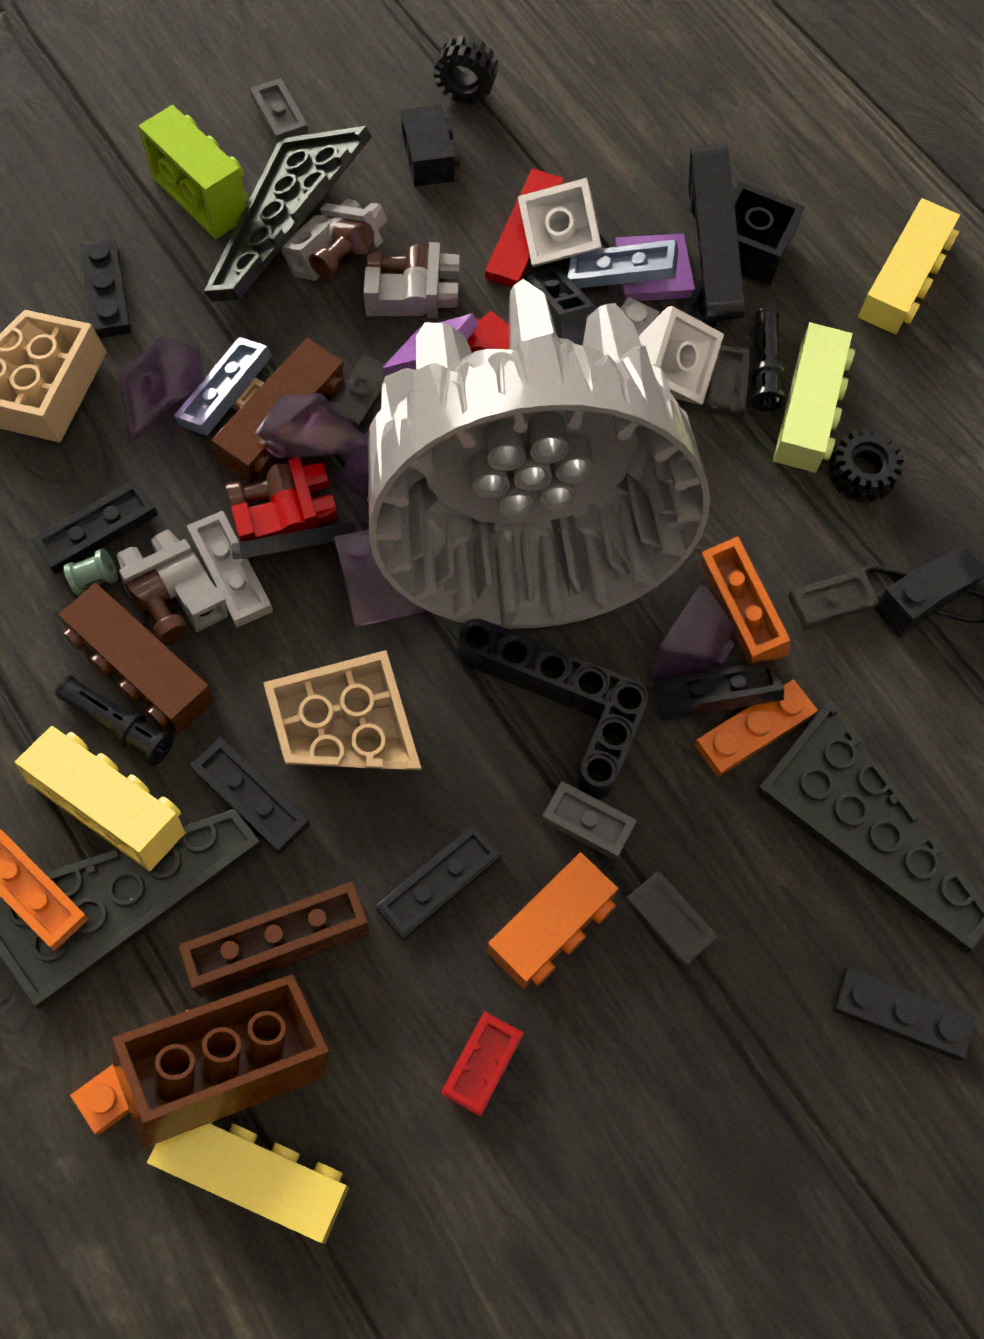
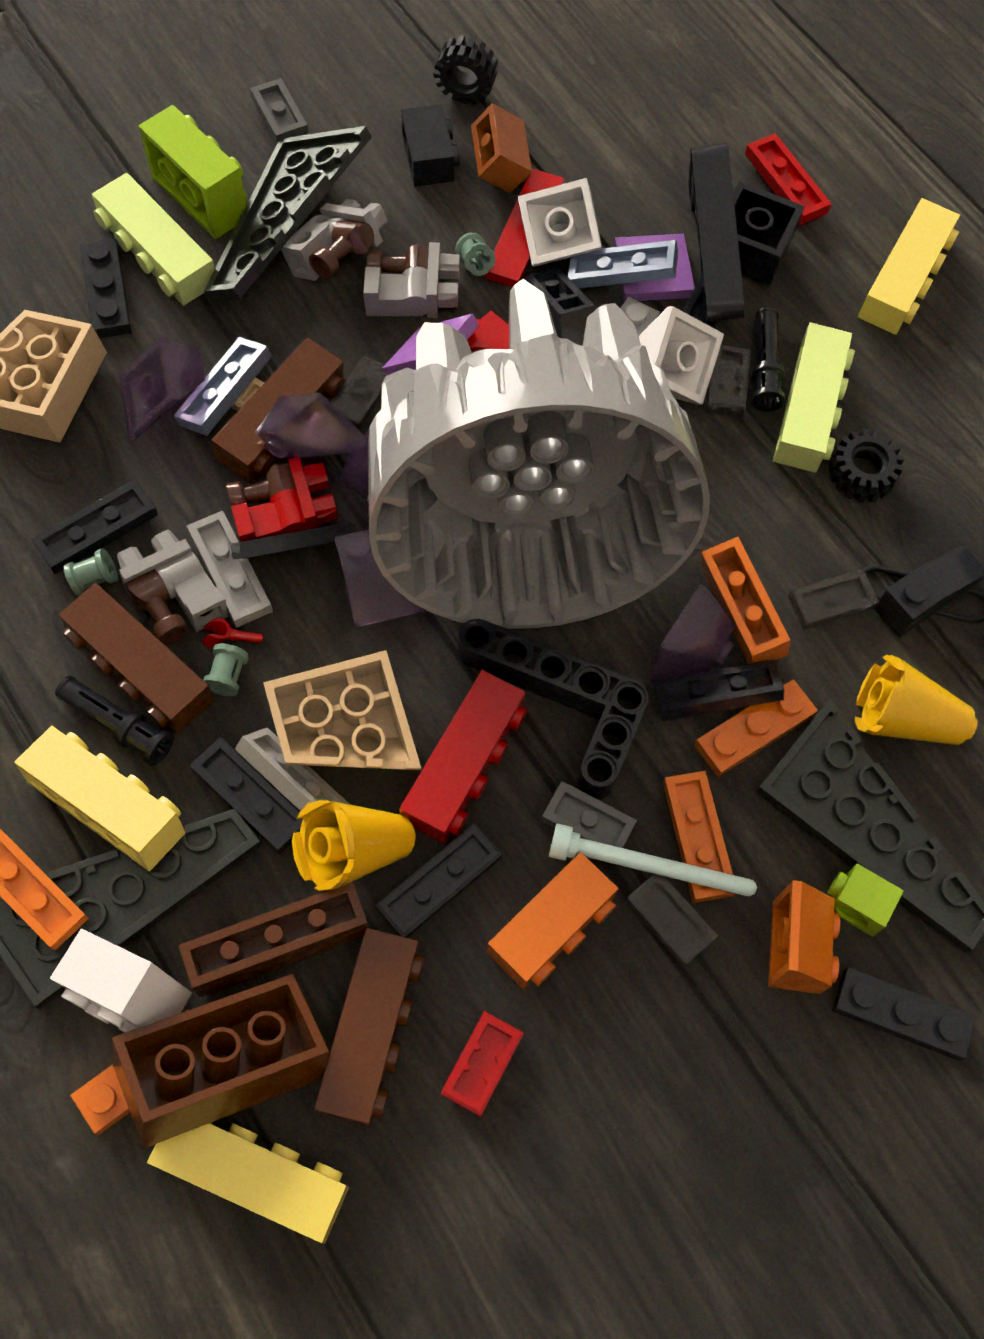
none -> white brick [50,929,192,1033]
none -> yellowish green brick [92,173,215,306]
none -> red hand [203,618,263,649]
none -> sand green bush [203,643,249,696]
none -> light grey plate [235,728,349,811]
none -> yellow cone [292,800,416,891]
none -> reddish brown brick [314,928,425,1128]
none -> red brick [399,670,528,845]
none -> sand green bush [455,232,495,276]
none -> dark orange brick [471,103,532,193]
none -> light aqua piece [549,823,757,896]
none -> orange plate [663,771,735,904]
none -> red plate [745,133,832,225]
none -> orange slope [768,880,840,994]
none -> lime brick [827,863,904,937]
none -> yellow cone [855,655,978,745]

